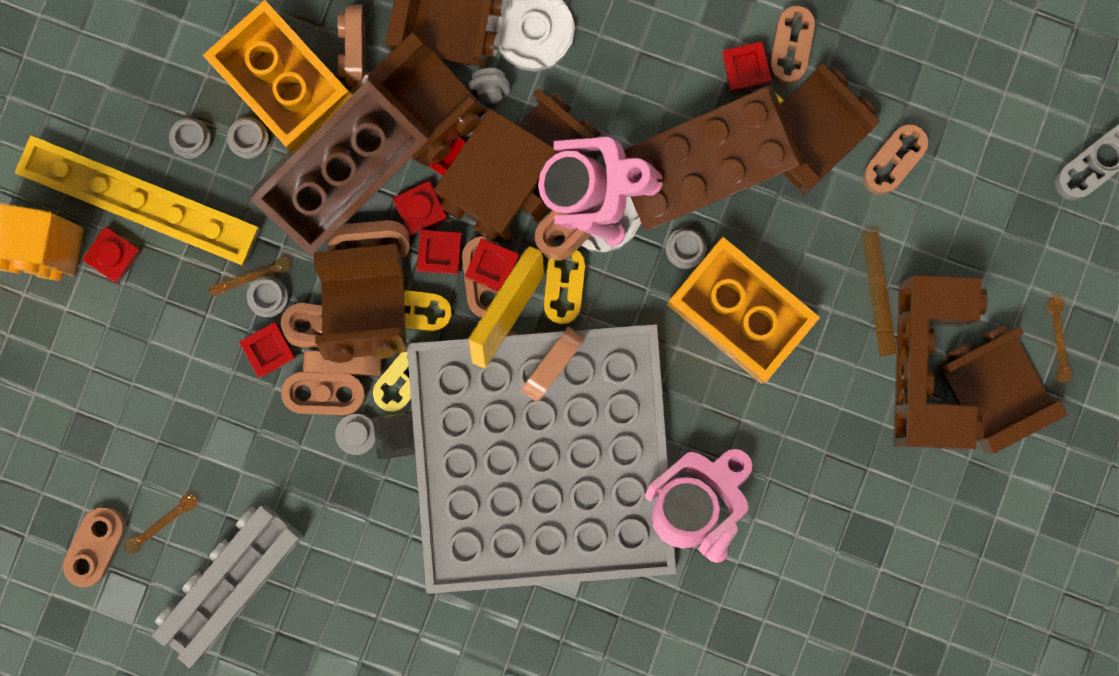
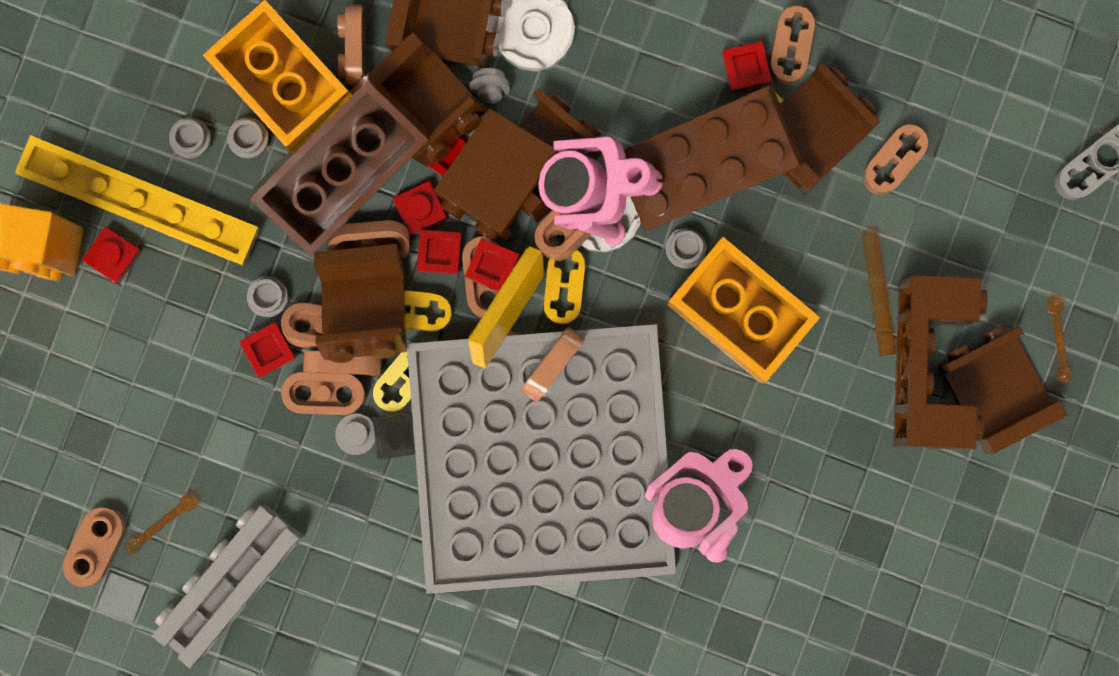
clear orange hinge [208,257,291,297] -> none

